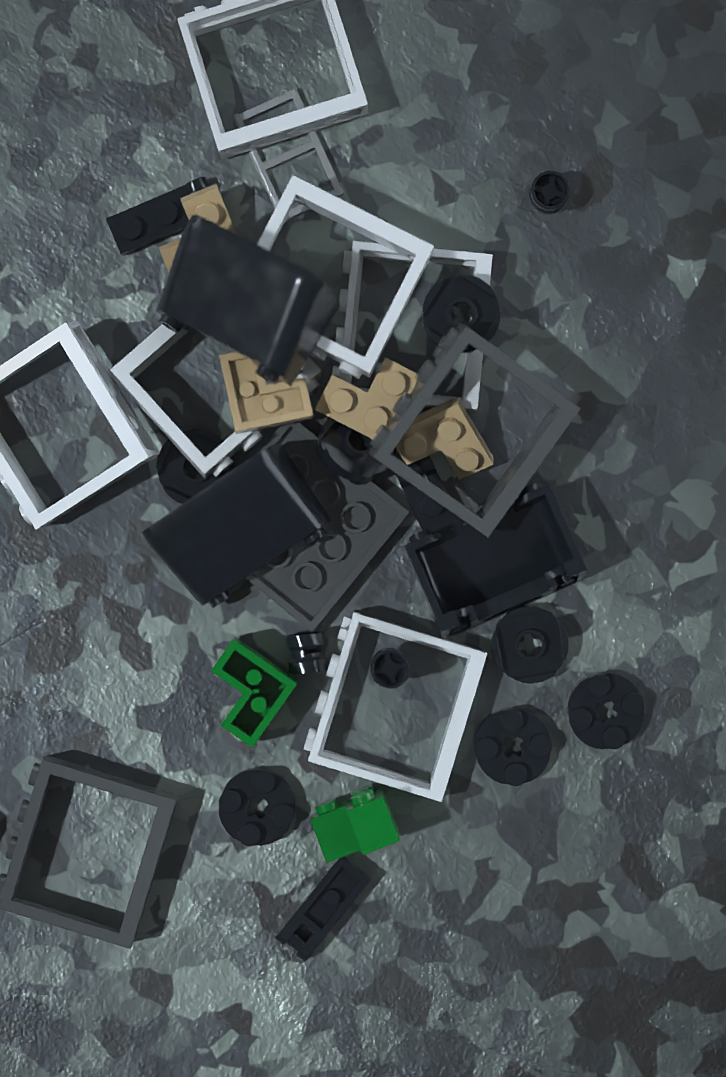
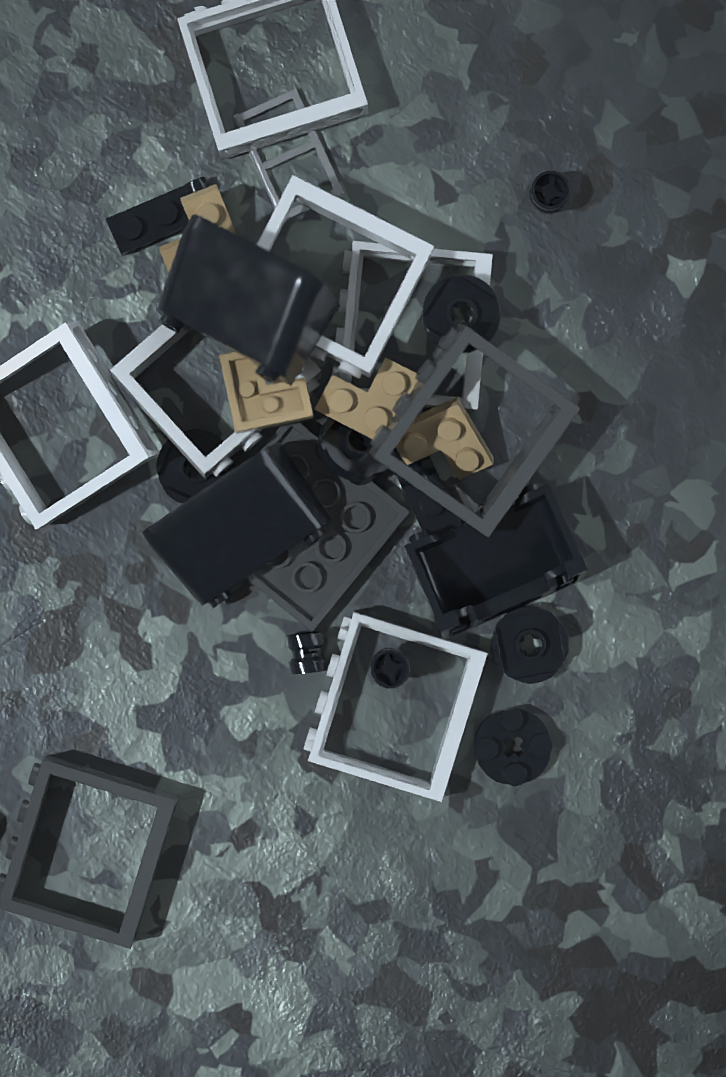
green brick [211,637,299,748] -> none
black plate [219,768,296,846] -> none
black plate [274,856,371,962] -> none
green brick [310,785,400,863] -> none
black plate [566,672,644,750] -> none

